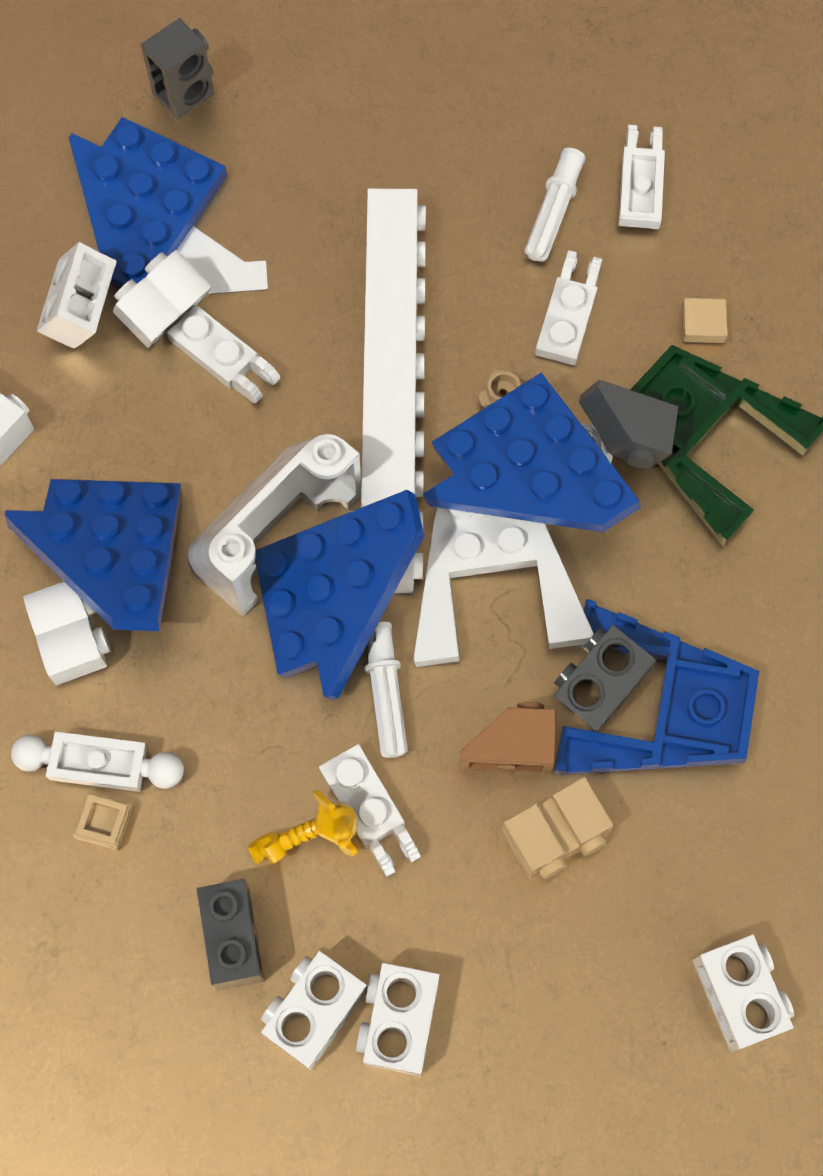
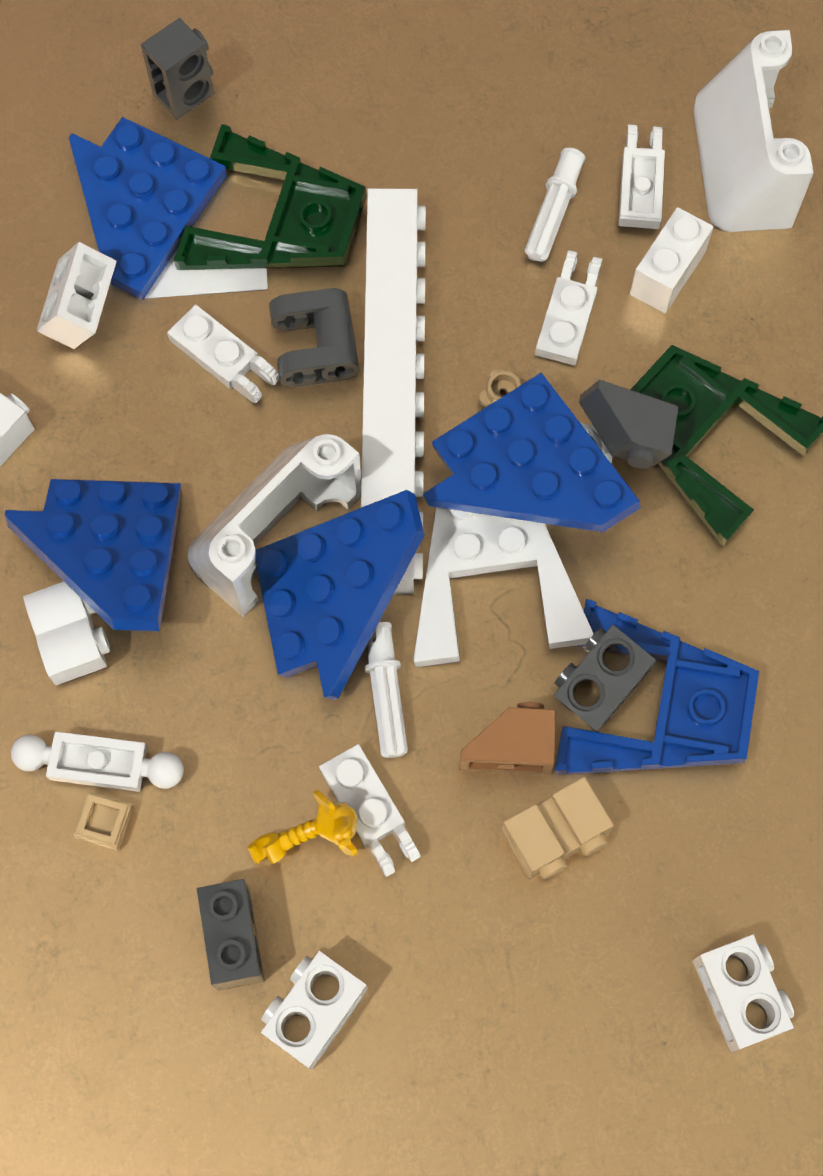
white brick [112,250,212,348] -> none
white brick [356,963,440,1076] -> none
tan tile [682,298,728,343] -> none
none -> dark green wing [174,124,367,270]
none -> dark grey connector [269,288,359,387]
none -> white brick [629,207,714,314]
none -> white windscreen [693,30,814,232]

